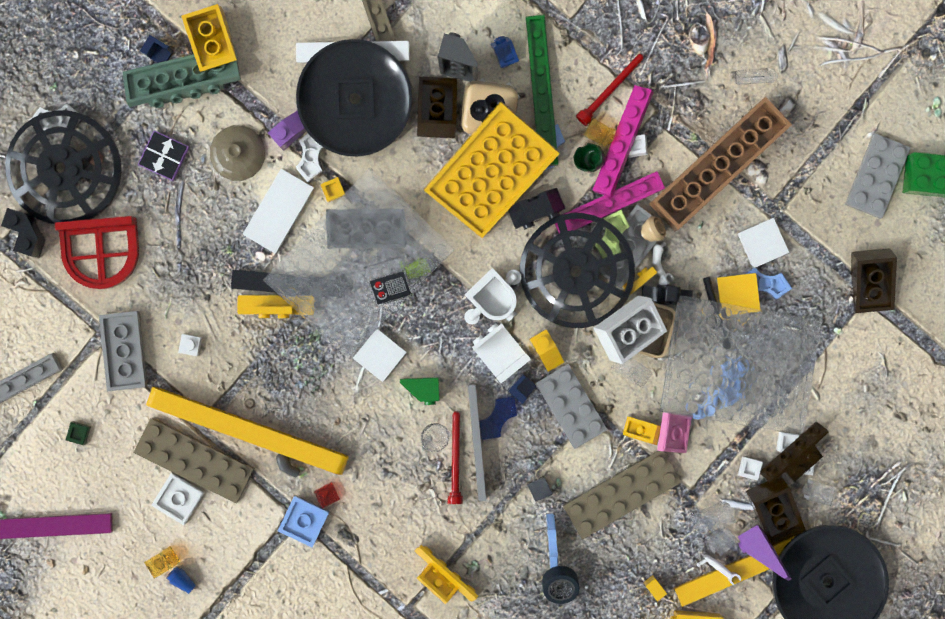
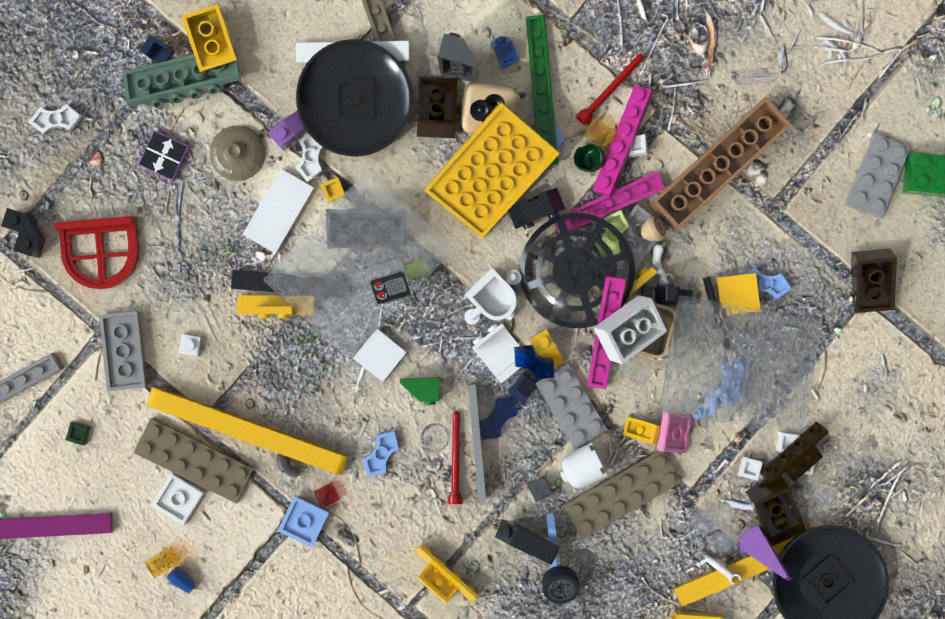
black dish [5,110,122,224] -> none
yellow piece [643,575,667,602] -> none
white tile [737,218,789,268] -> none
none -> light blue tile [363,430,400,477]
none -> black slope [495,519,559,565]
none -> clear blue tile [514,345,554,380]
none -> white cylinder [560,442,609,489]
none -> dark pink plate [587,275,626,389]

